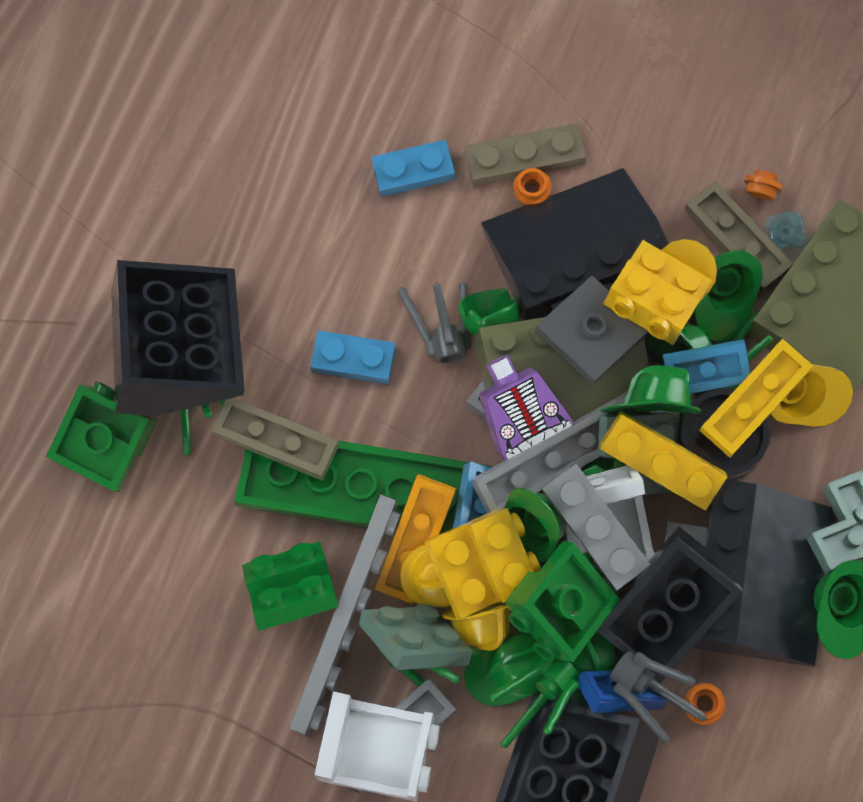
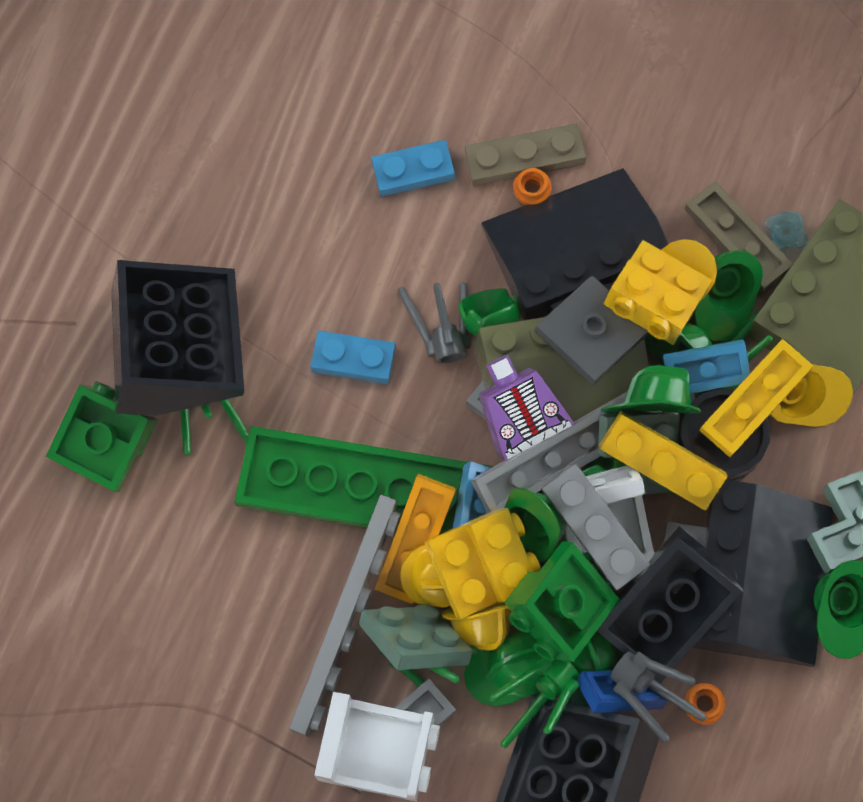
dark tan plate [211,398,339,481] -> none
green plate [242,541,339,631] -> none
orange plate [744,170,783,201] -> none

